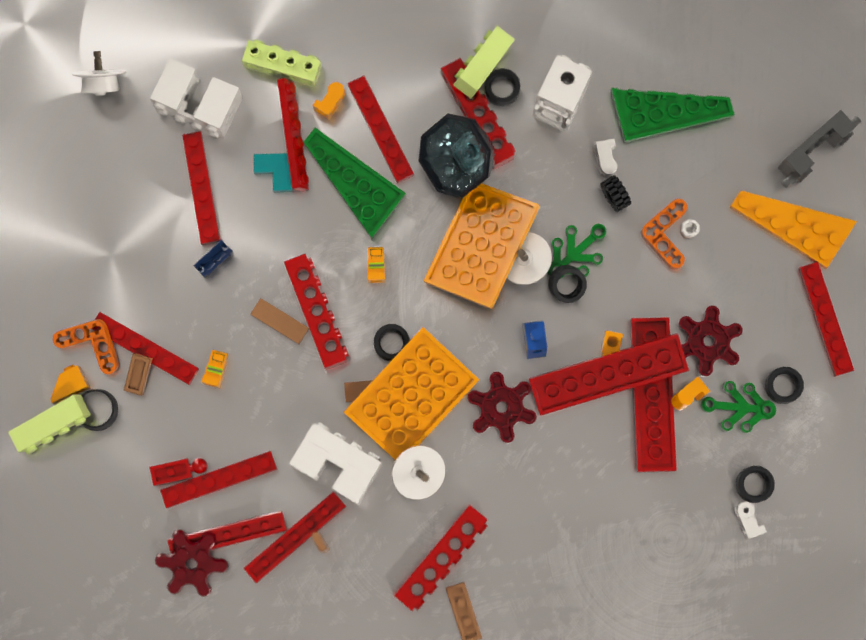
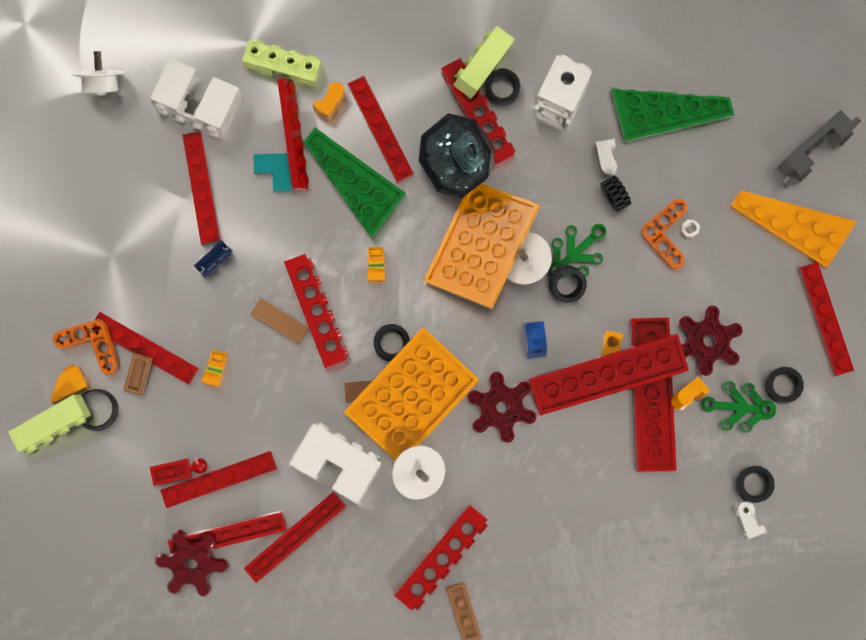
medium nougat tile [311,531,330,553] -> none

